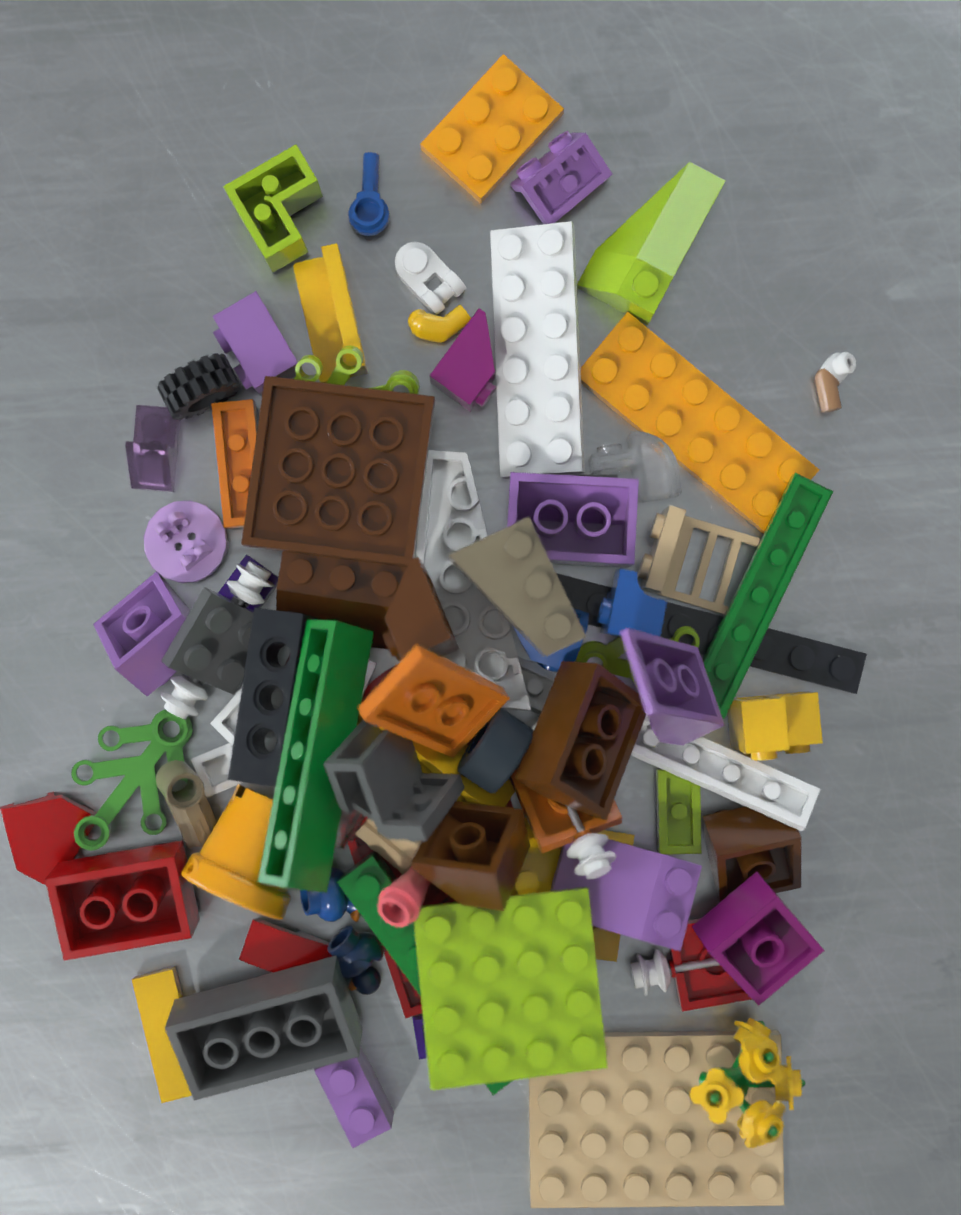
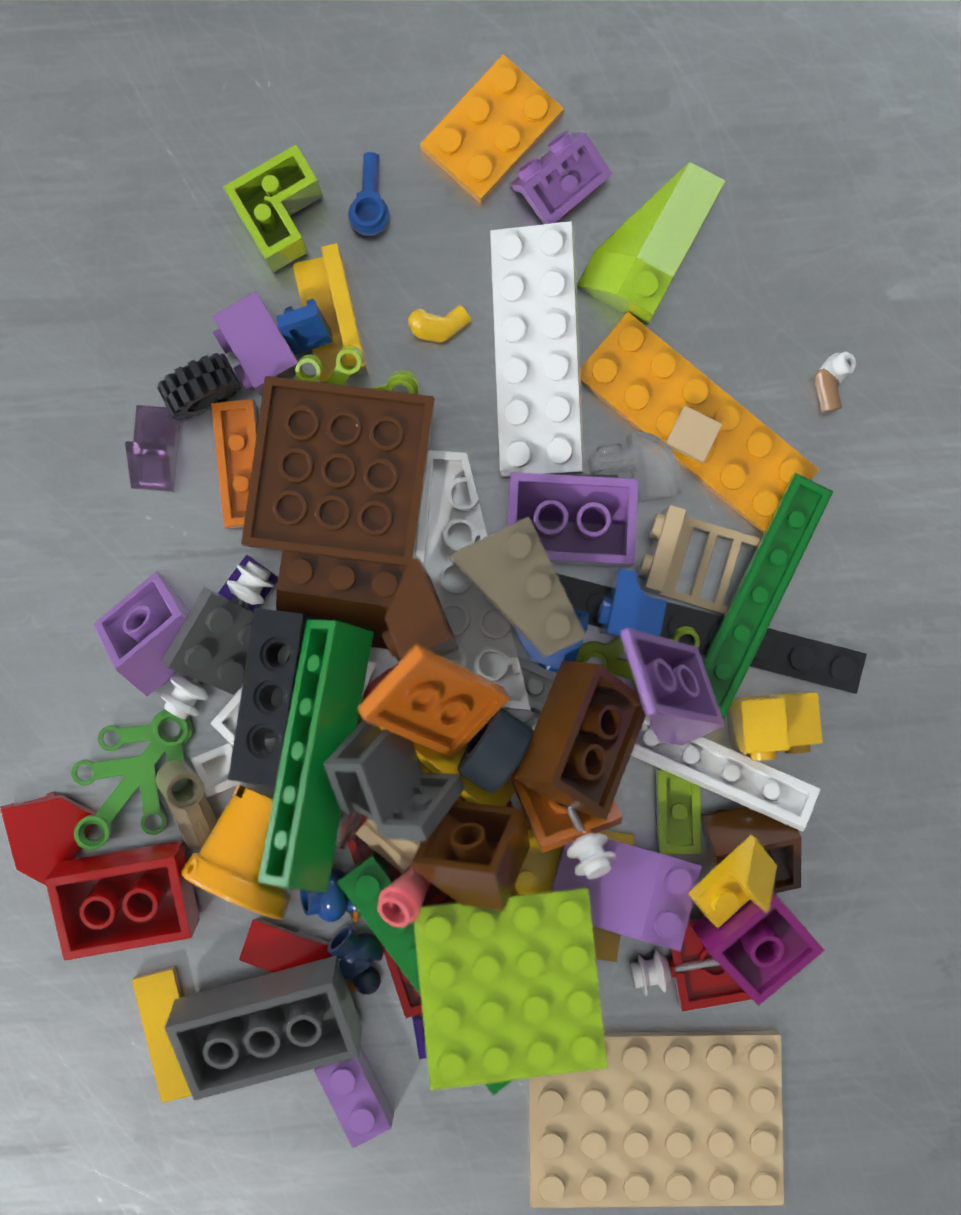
lavender plate [144,500,229,584] -> none
white plate [395,242,467,315] -> none
magenta slope [429,308,497,412] -> none
yellow plant [690,1018,805,1148] -> none
none -> blue tile [277,299,333,355]
none -> tan tile [664,406,722,464]
none -> yellow slope [687,835,777,928]

